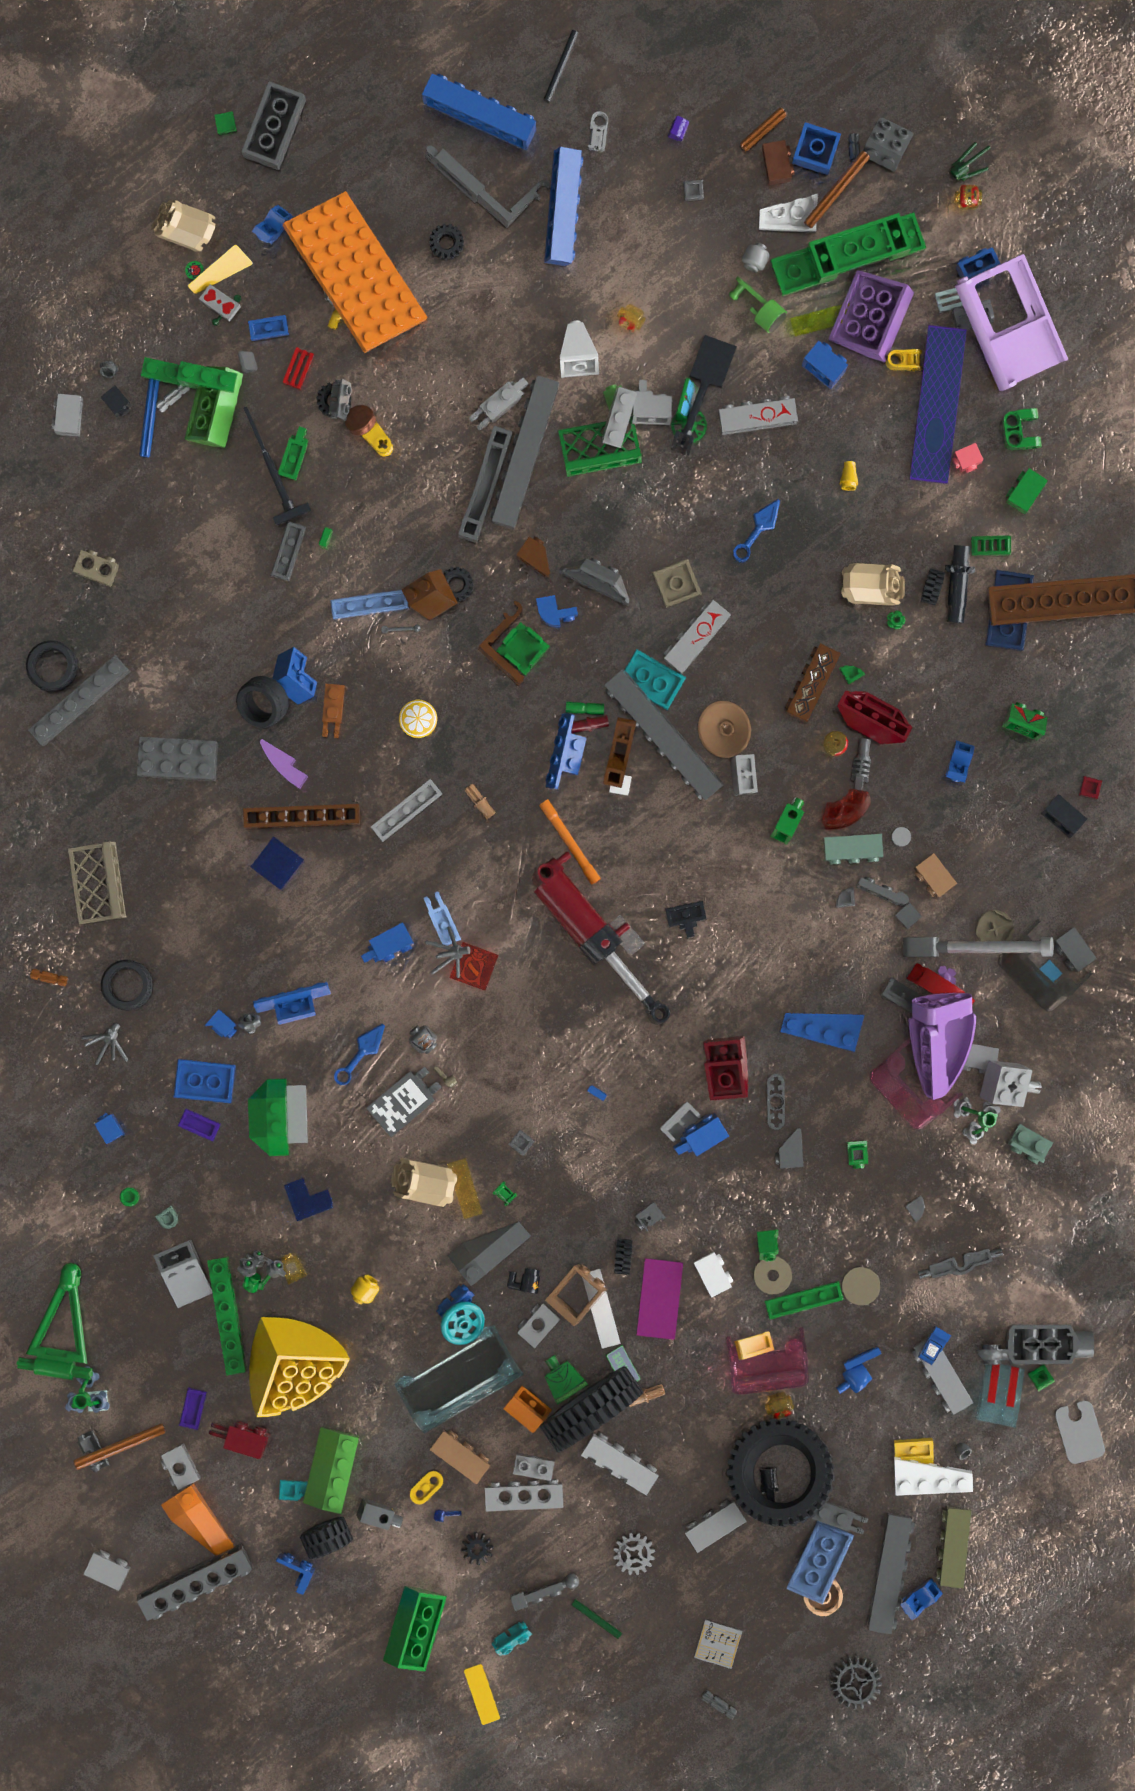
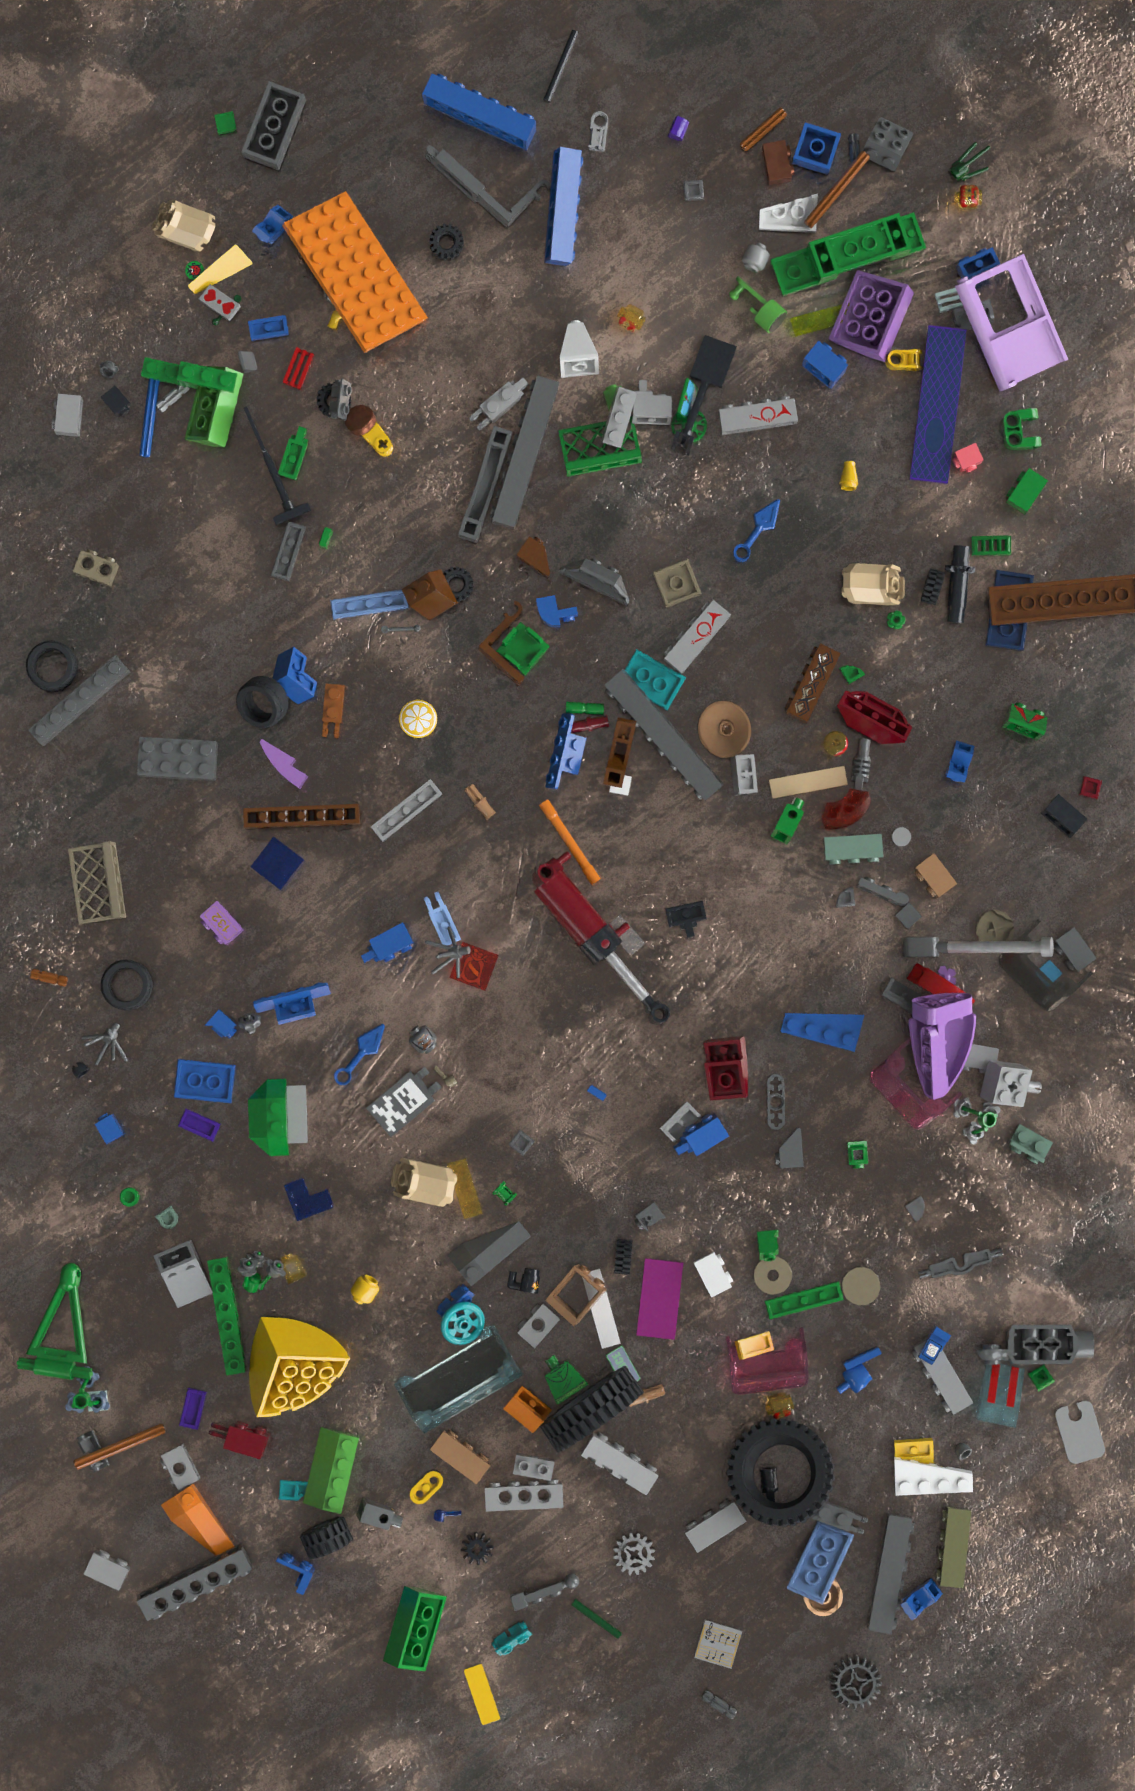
none -> black hinge [72,1062,89,1079]
none -> medium lavender brick [200,901,244,945]
none -> tan tile [769,766,848,799]

